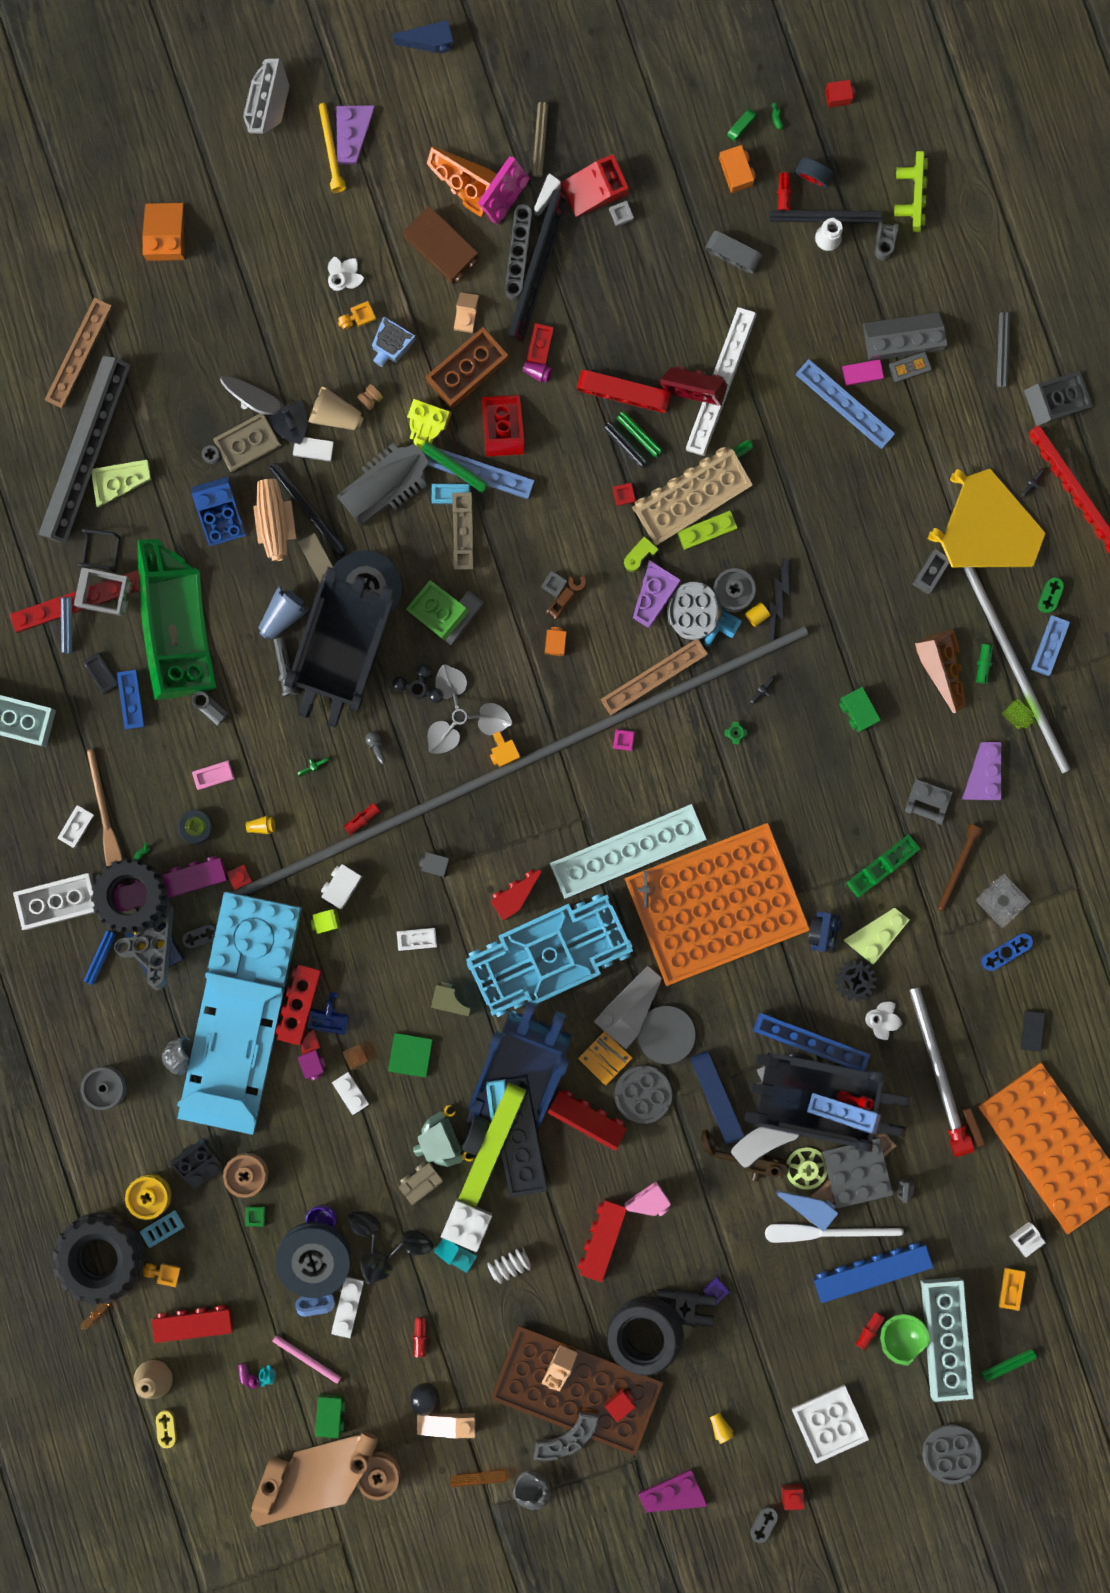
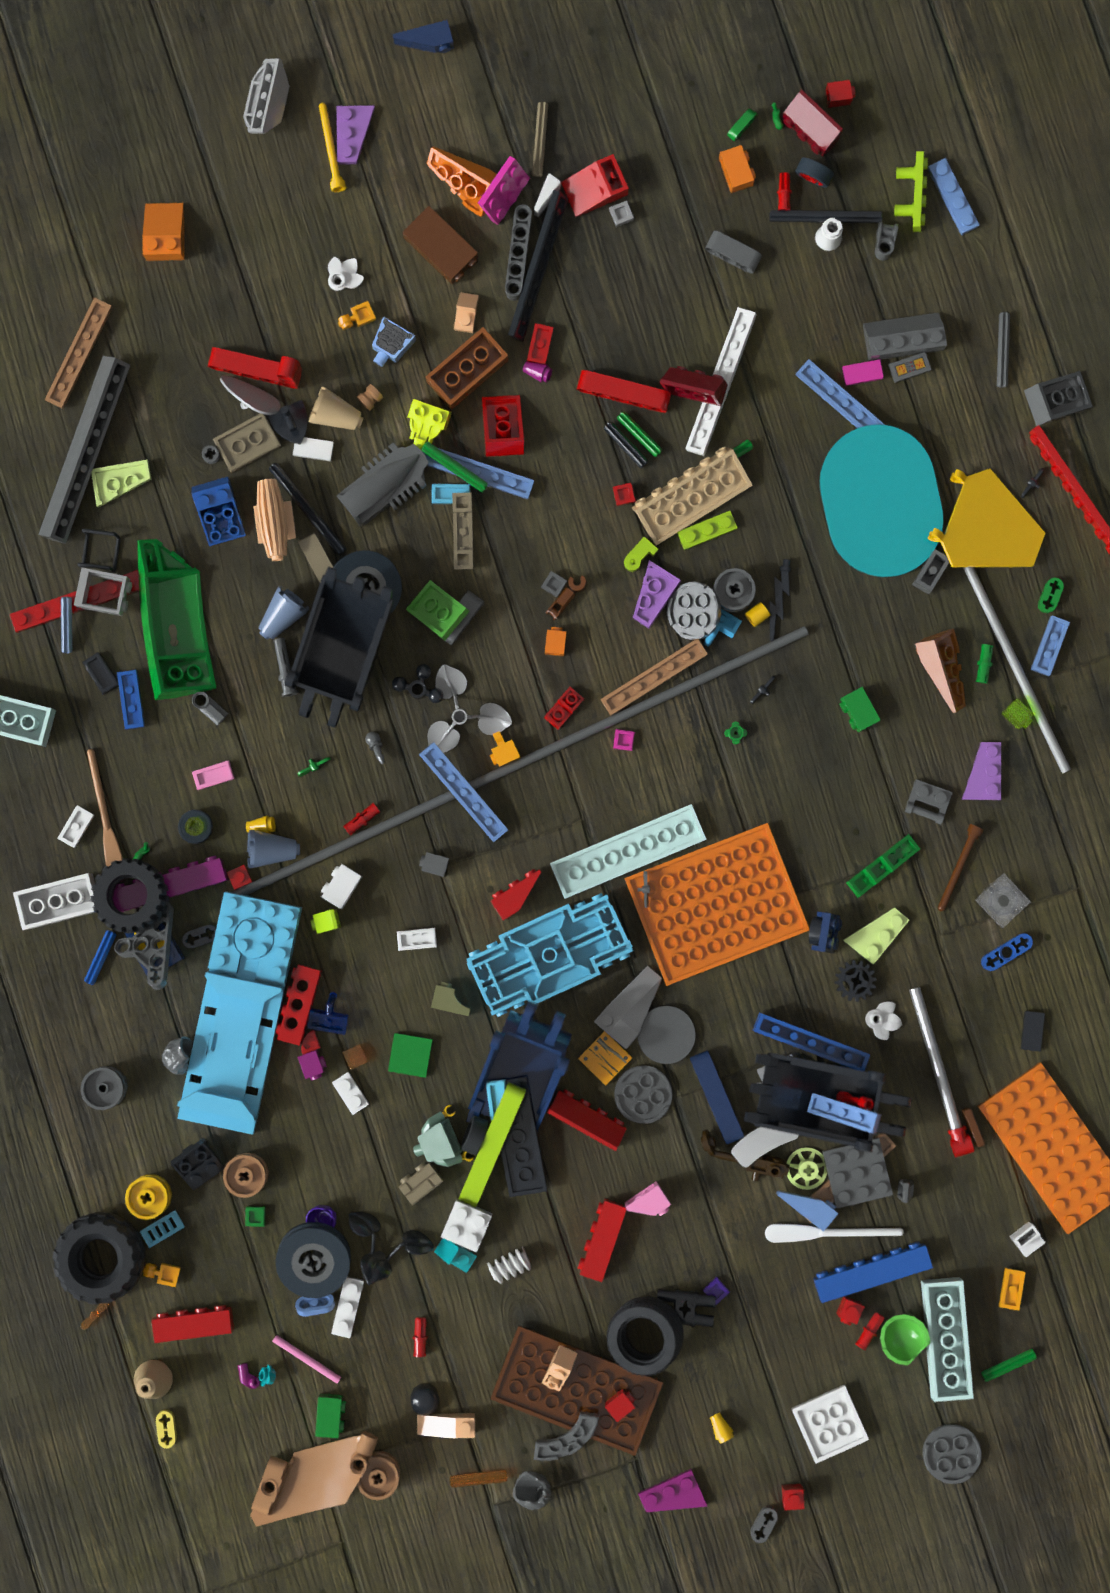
none -> red beam [208,347,302,389]
none -> sand blue cone [247,829,300,868]
none -> medium blue plate [419,742,508,842]
none -> red slope [544,687,584,730]
none -> slope [782,90,843,157]
none -> teal tile [820,425,943,577]
none -> red brick [836,1296,864,1325]
none -> medium blue plate [928,158,979,235]

